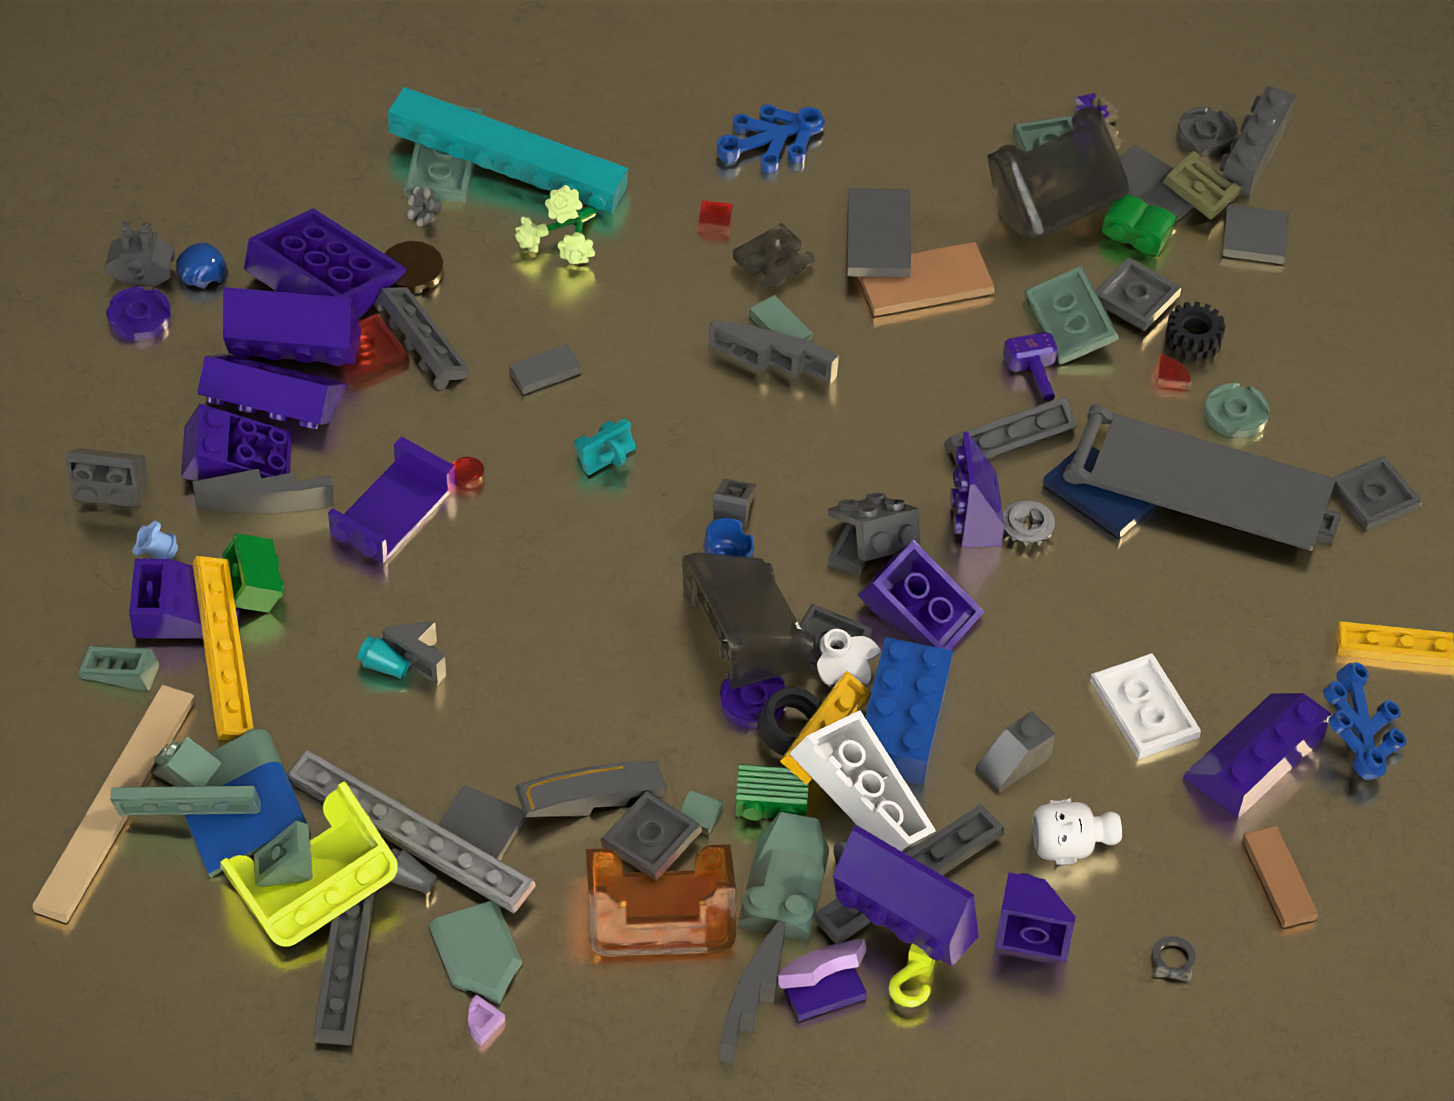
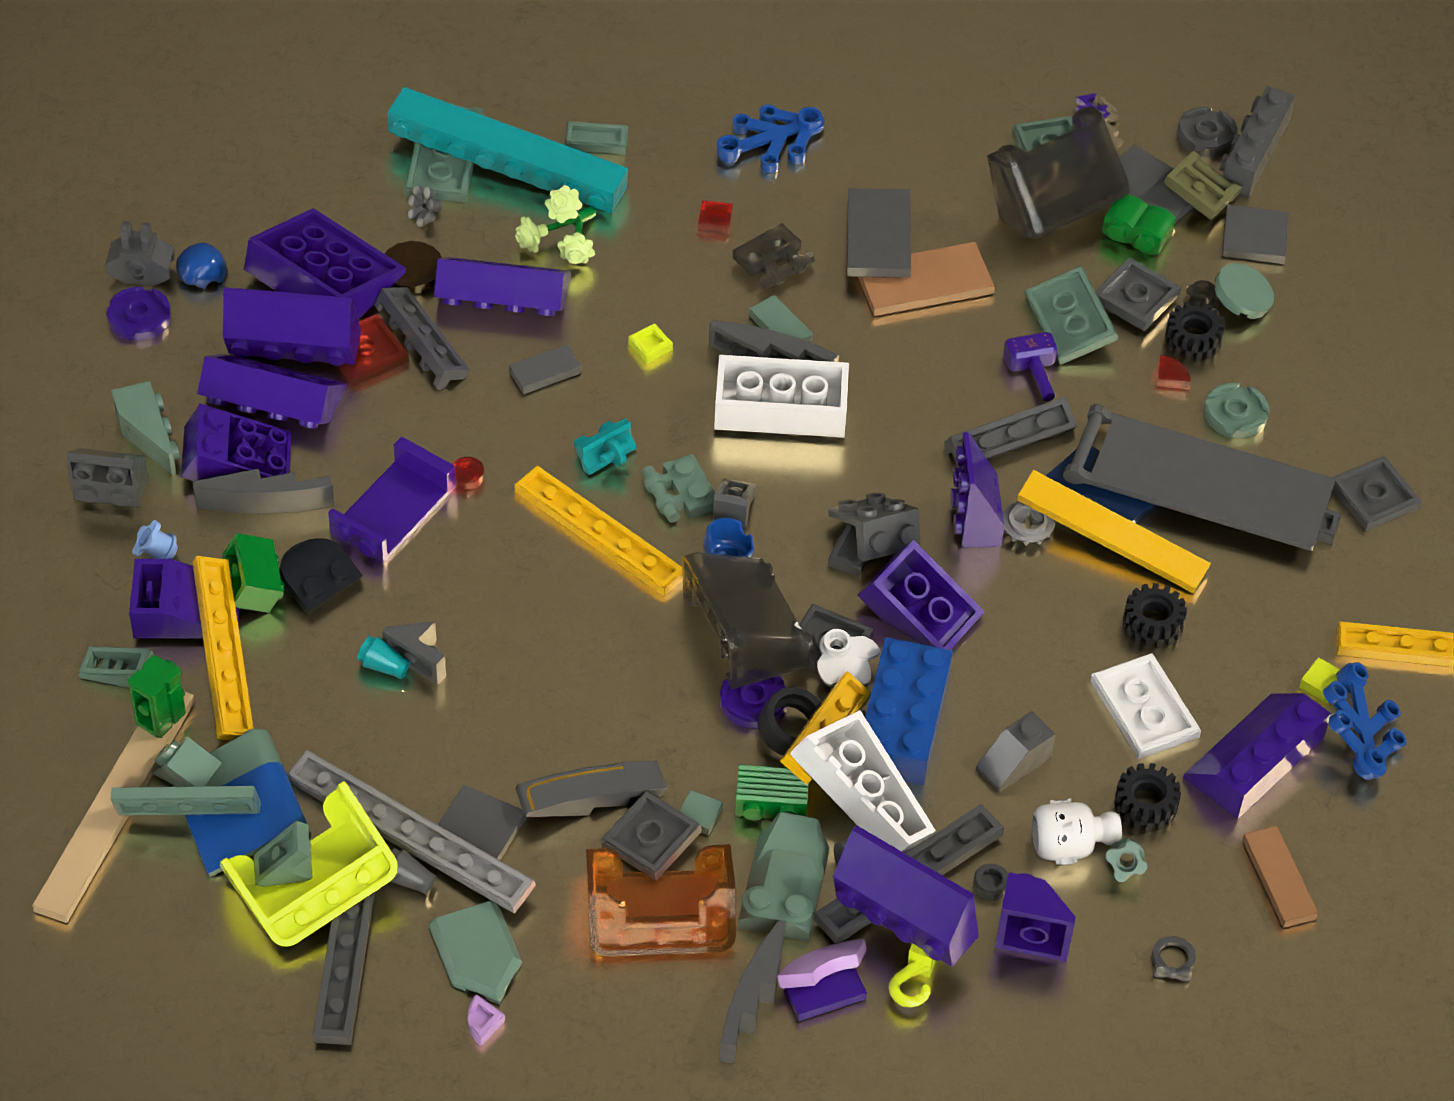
none -> sand green slope [111,381,180,475]
none -> green brick [128,655,186,738]
none -> black slope [279,538,363,615]
none -> dark purple slope [434,257,571,316]
none -> yellow tile [515,465,686,596]
none -> sand green tile [565,122,628,155]
none -> neon yellow tile [628,323,673,364]
none -> sand green plate [642,454,715,522]
none -> white brick [714,355,849,438]
none -> dark grey tile [973,864,1008,901]
none -> yellow tile [1017,470,1211,594]
none -> sand green brick [1106,838,1148,882]
none -> black tyre [1114,763,1181,831]
none -> black tyre [1123,583,1187,648]
none -> clear smoke plate [1186,280,1219,310]
none -> sand green tile [1214,263,1275,319]
none -> neon yellow tile [1299,657,1340,704]

